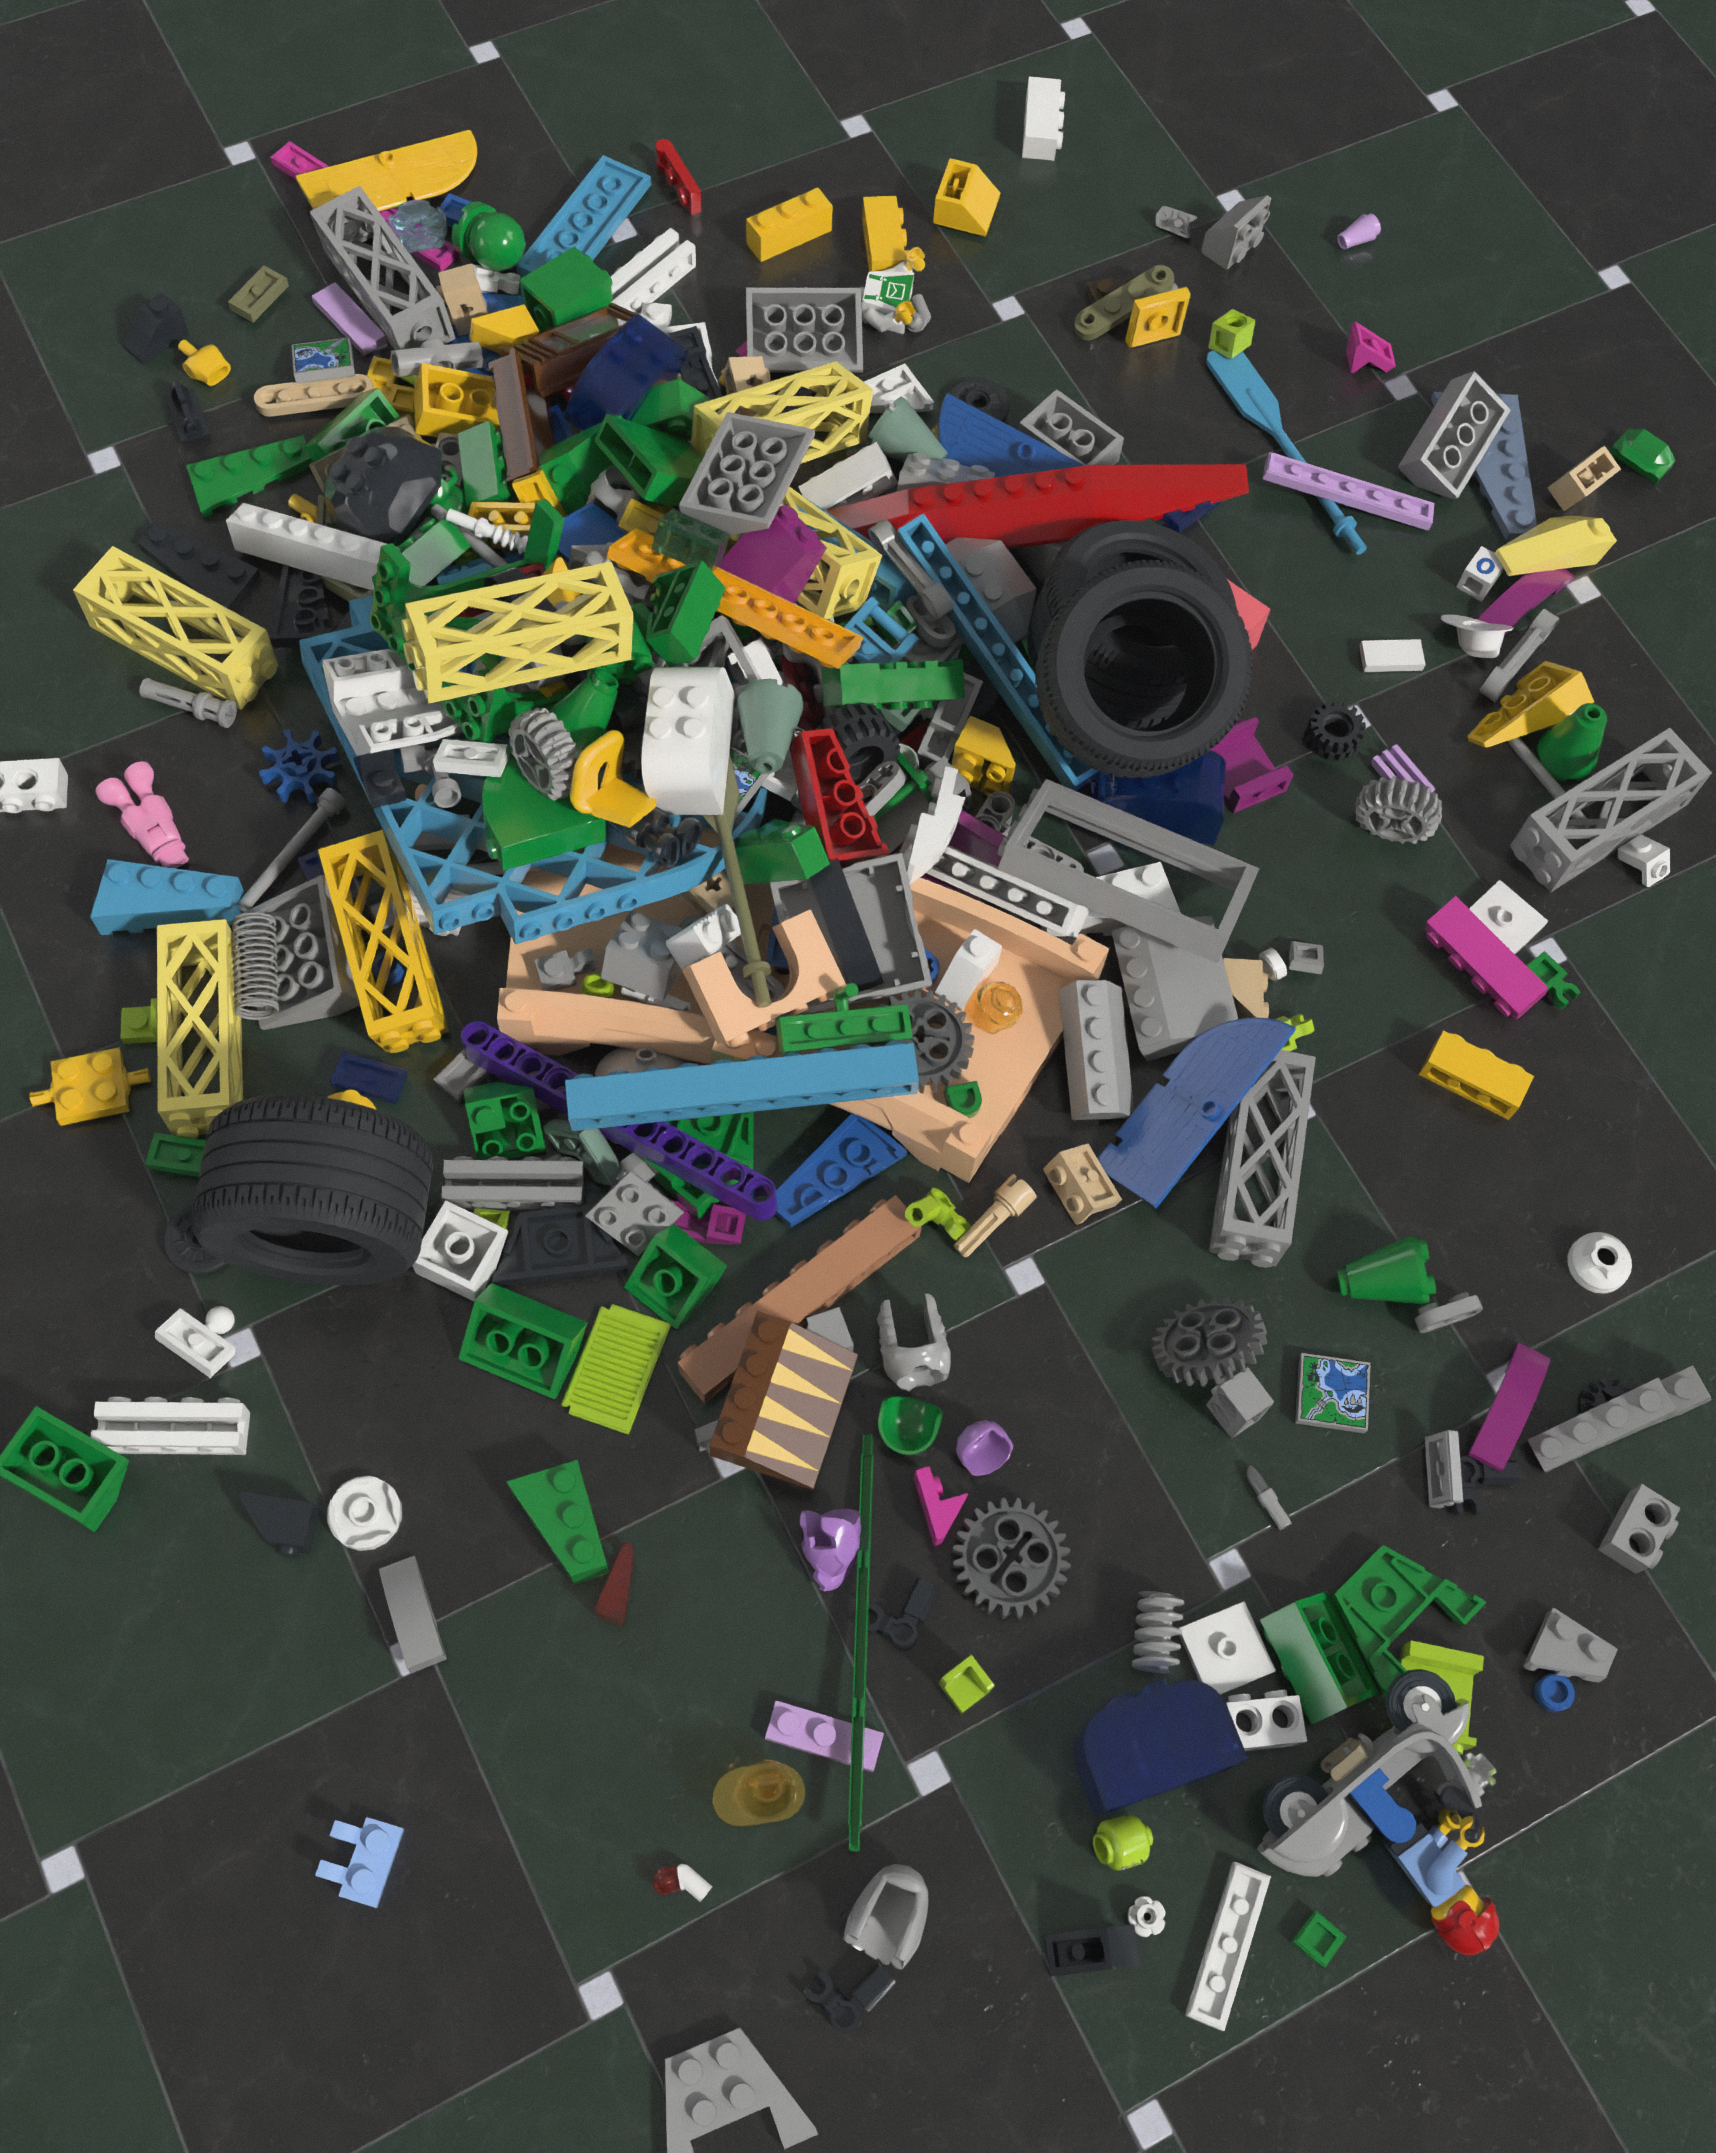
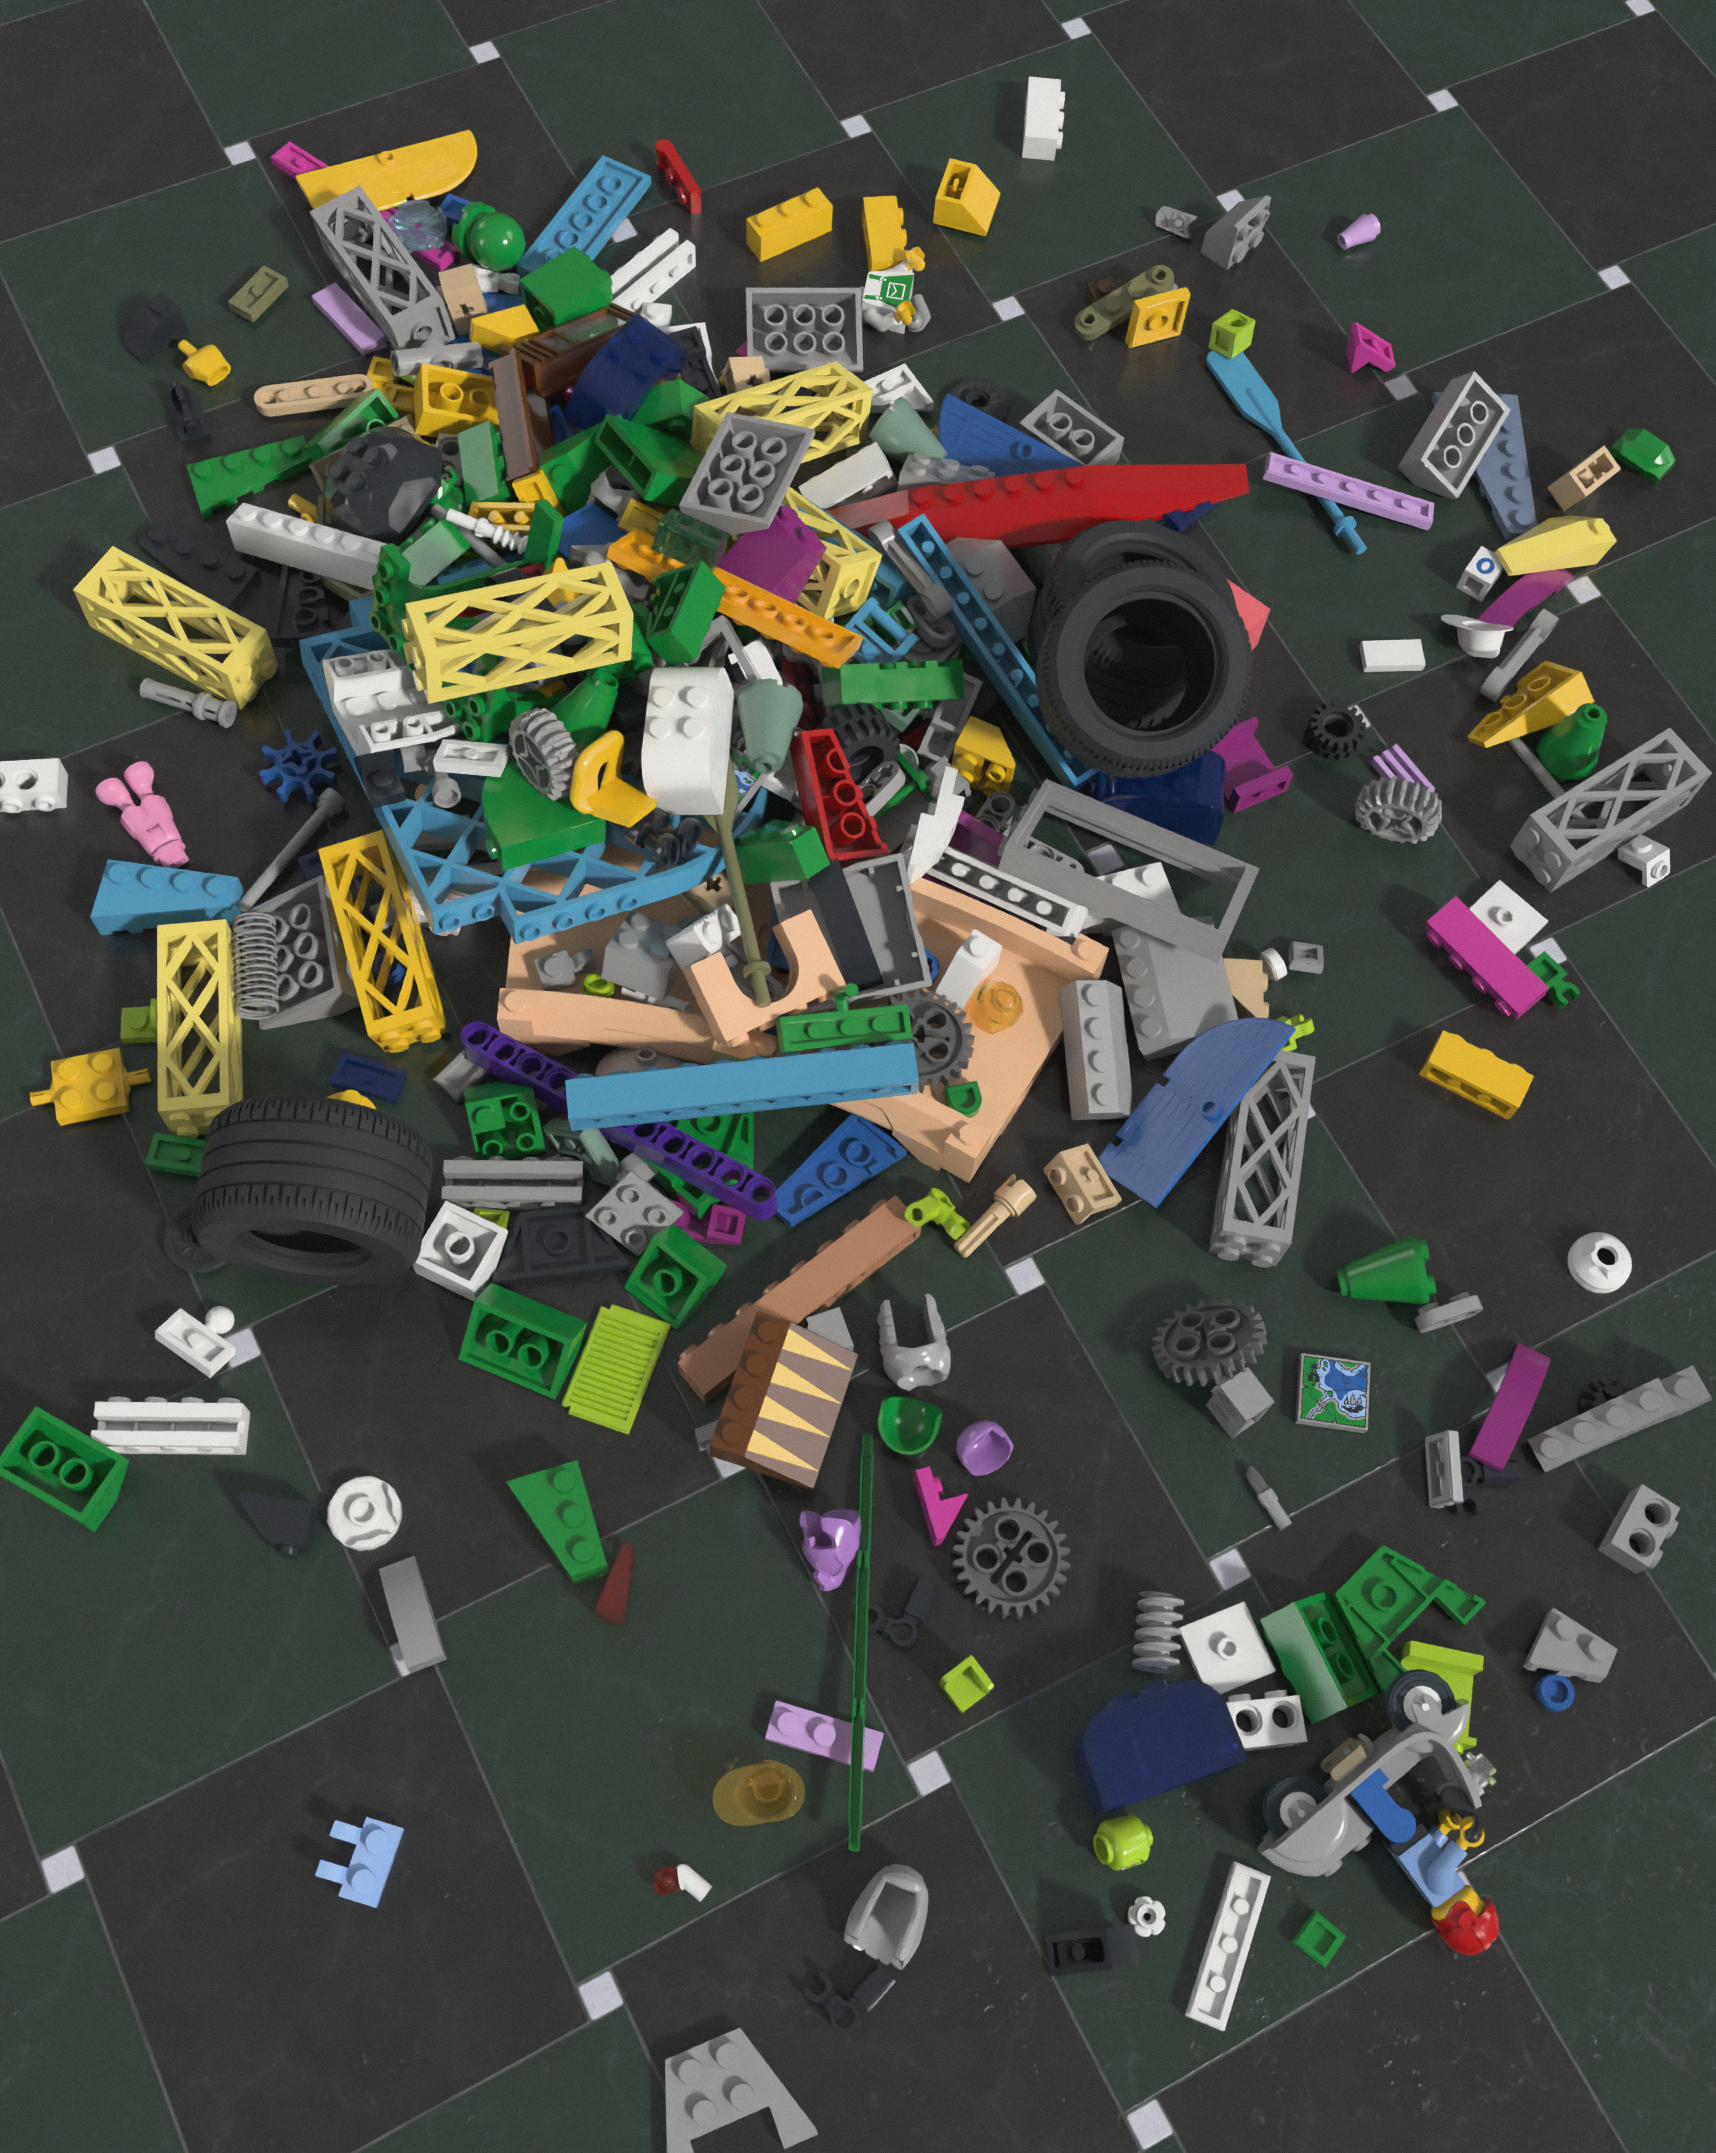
tile [292,337,355,383] -> none

